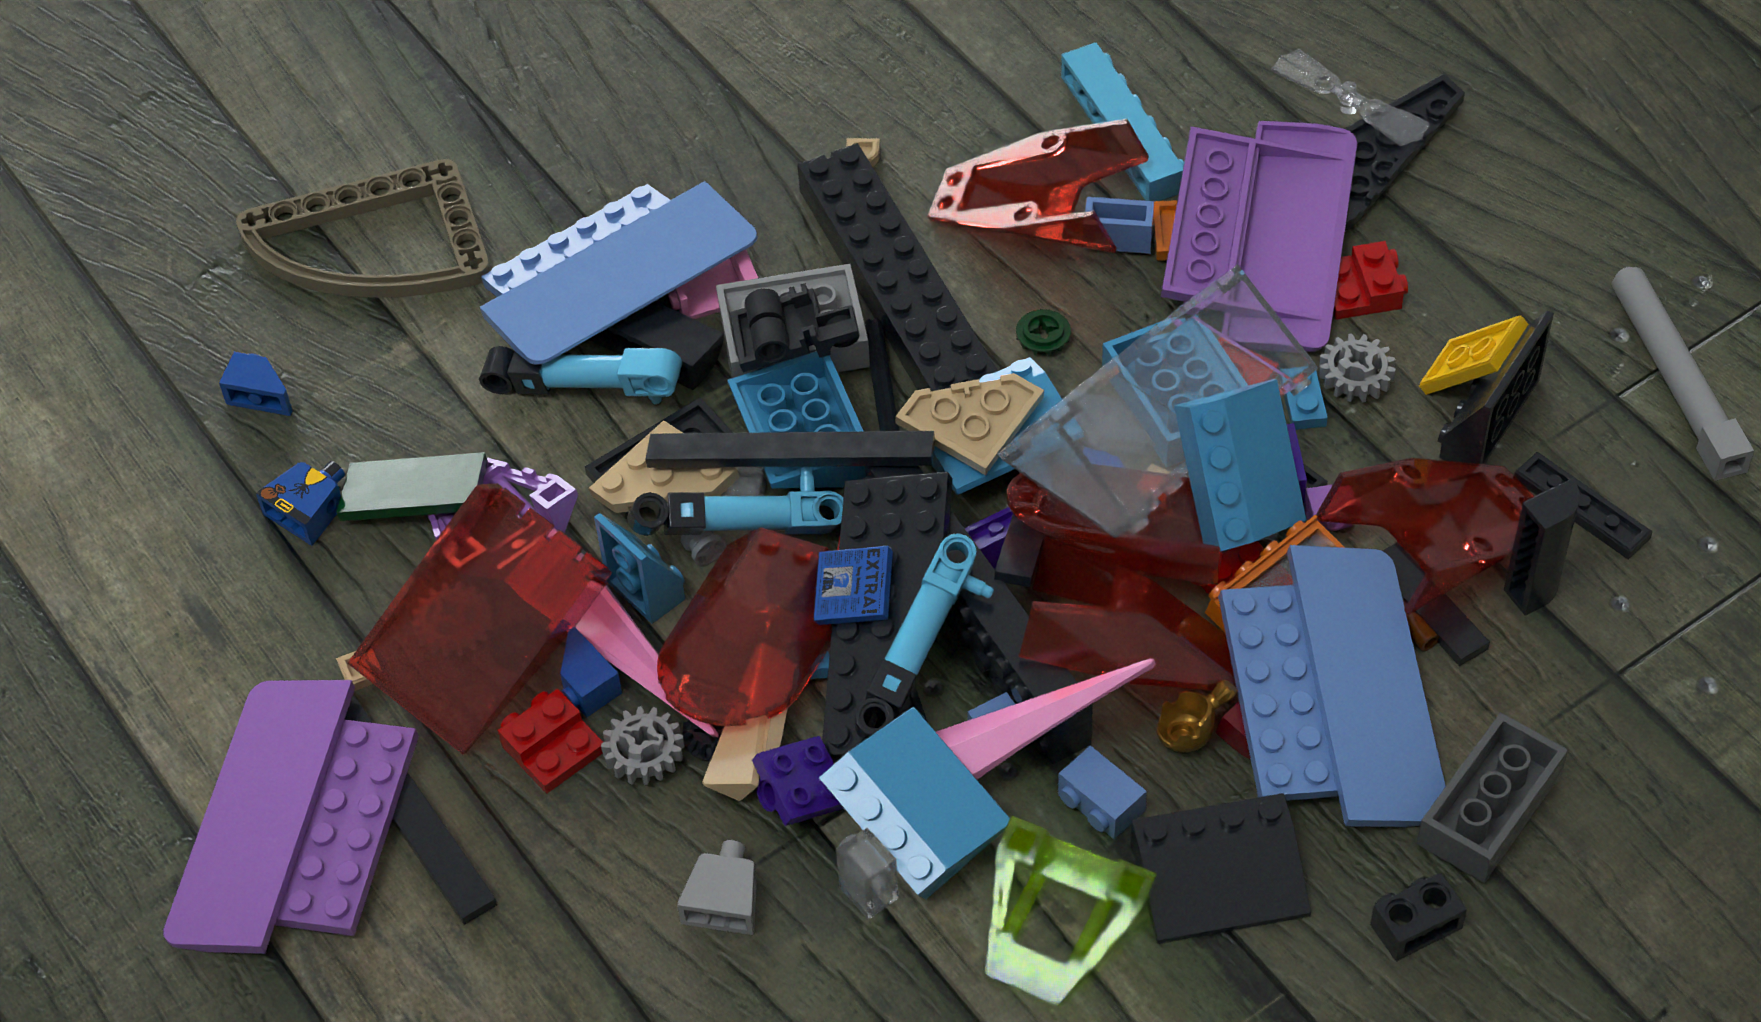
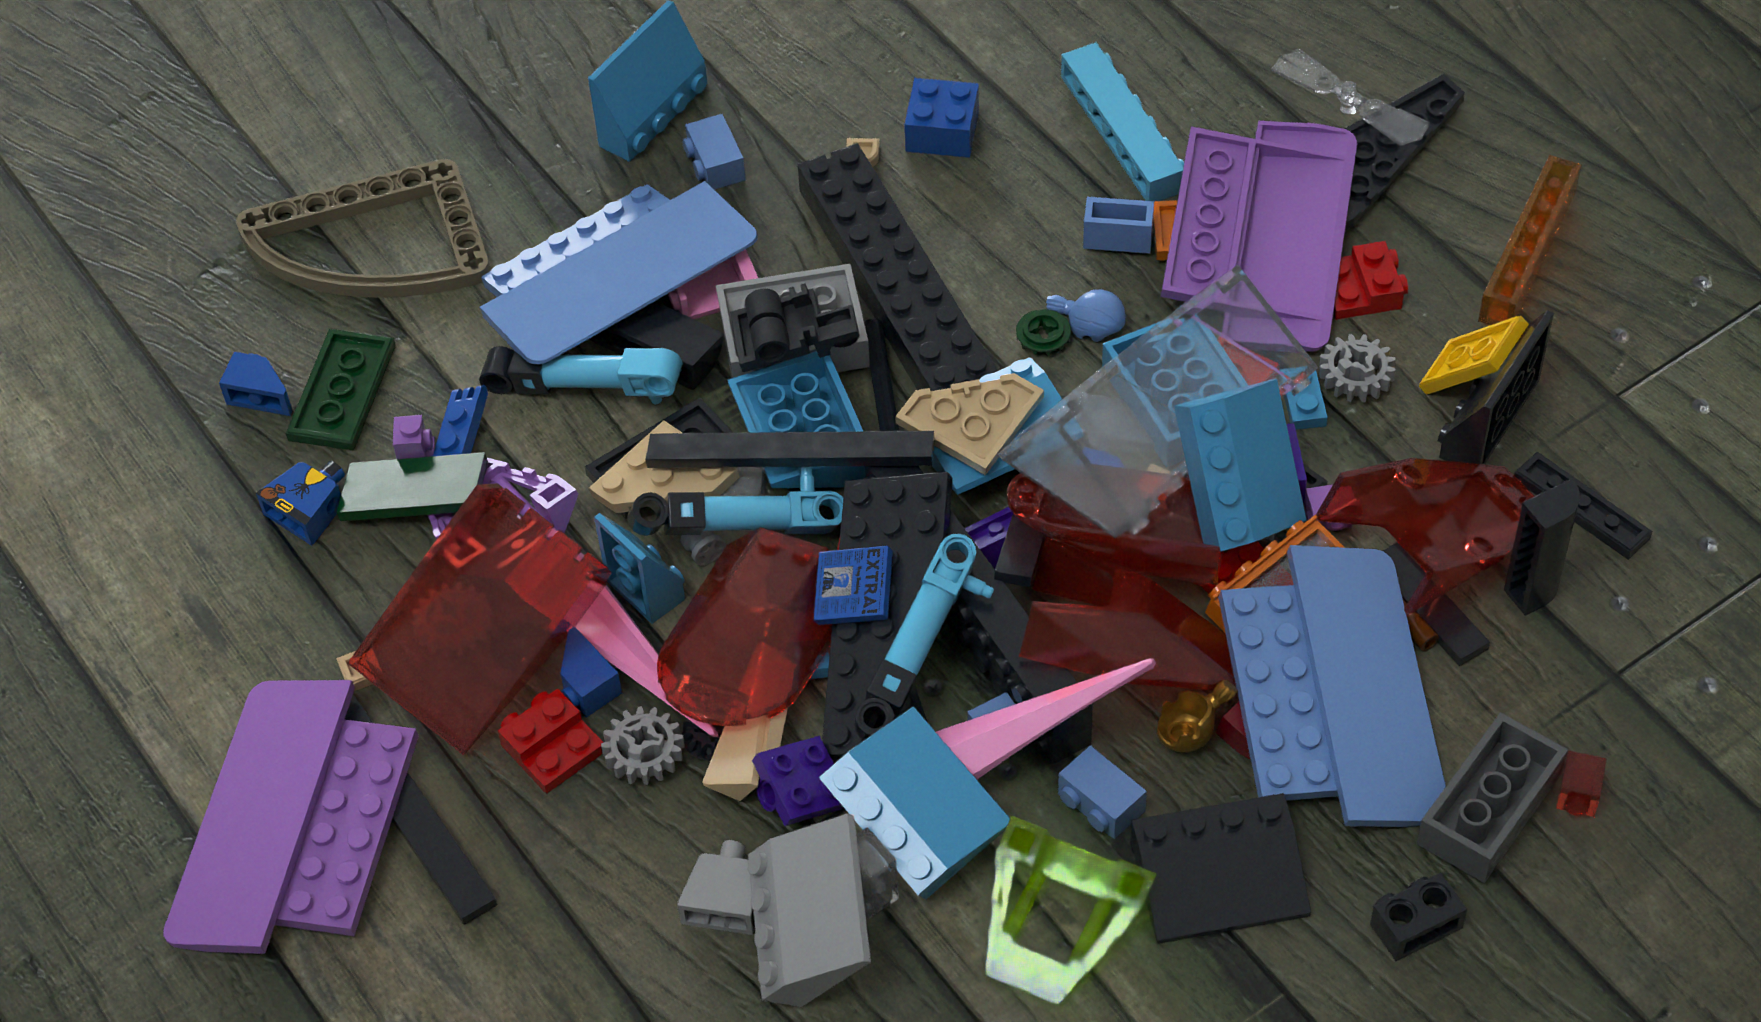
clear red windscreen [927,119,1149,253] -> none
light grey brick [1611,267,1754,481] -> none
none -> dark green tile [286,329,396,451]
none -> medium lavender brick [393,415,435,459]
none -> blue hinge [433,385,488,456]
none -> dark azure slope [588,0,707,162]
none -> medium blue piece [682,114,746,189]
none -> light grey slope [748,814,871,1007]
none -> blue brick [904,78,979,158]
none -> medium blue hair [1046,289,1126,342]
none -> clear orange brick [1478,155,1582,325]
none -> clear red brick [1556,750,1607,817]

